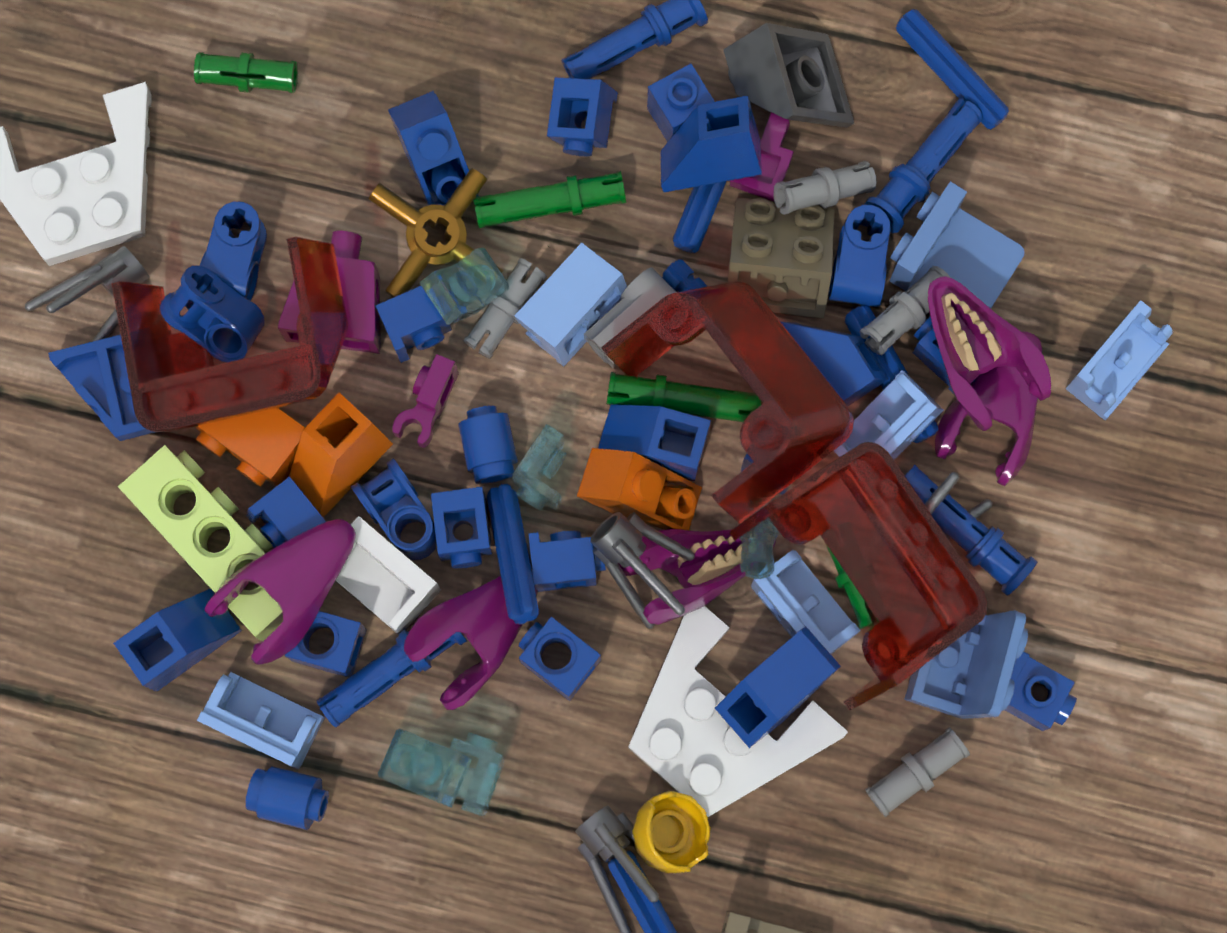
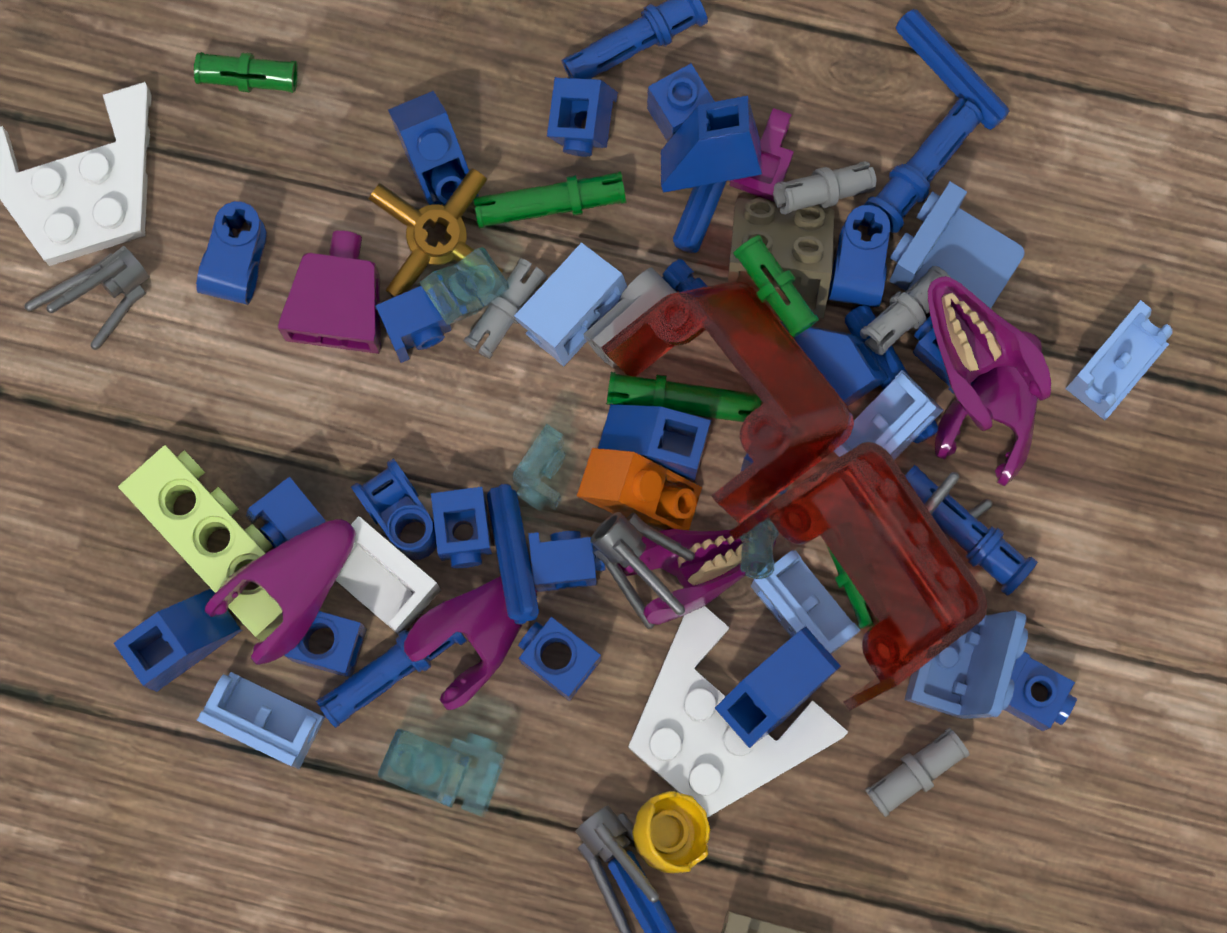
blue wing [48,329,170,441] -> none
clear red windscreen [112,237,348,432] -> none
blue piece [160,265,264,363] -> none
orange slope [189,401,305,487] -> none
blue brick [246,766,329,830] -> none
orange slope [289,392,393,518] -> none
magenta plate [392,354,459,448] -> none
blue brick [458,406,518,484] -> none
flat silver slope [723,23,855,128] -> none
none -> green pin [733,235,819,338]

